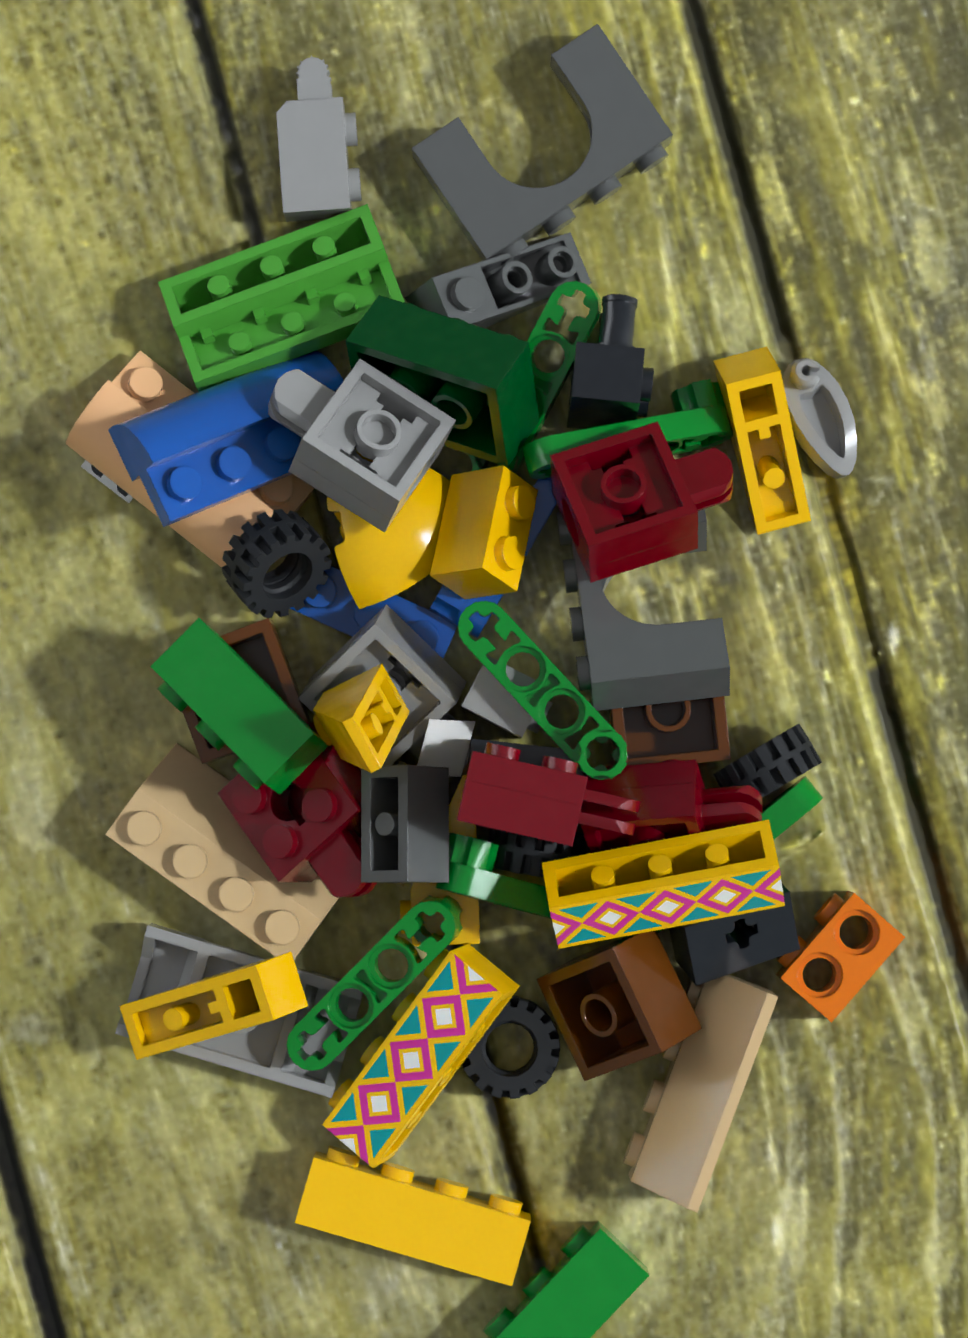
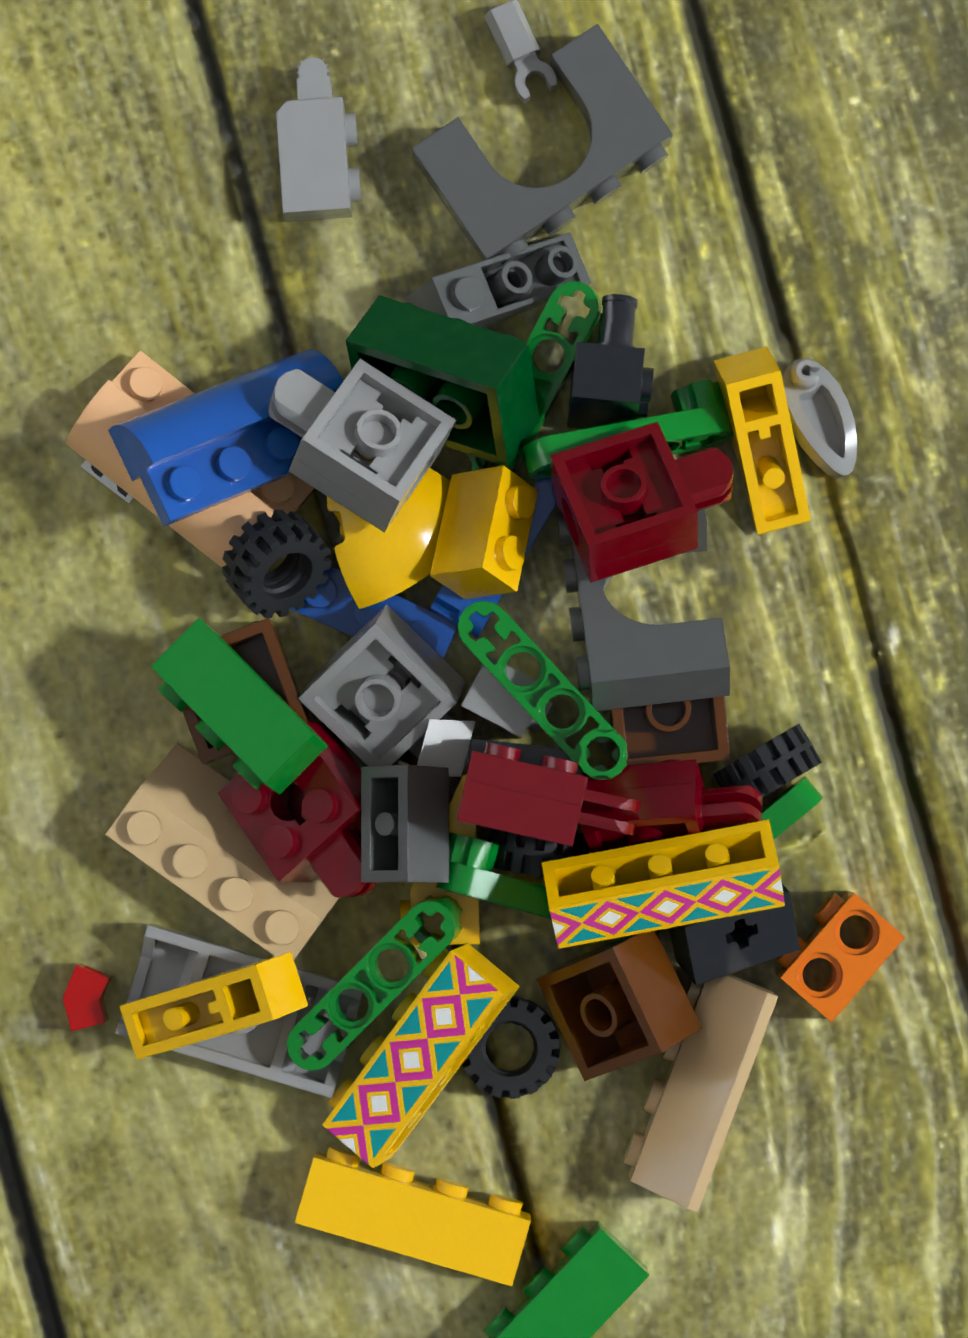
bright green brick [158,204,405,392] -> none
yellow slope [313,663,410,773] -> none
none -> red piece [62,963,112,1031]
none -> light grey bar [484,0,557,103]

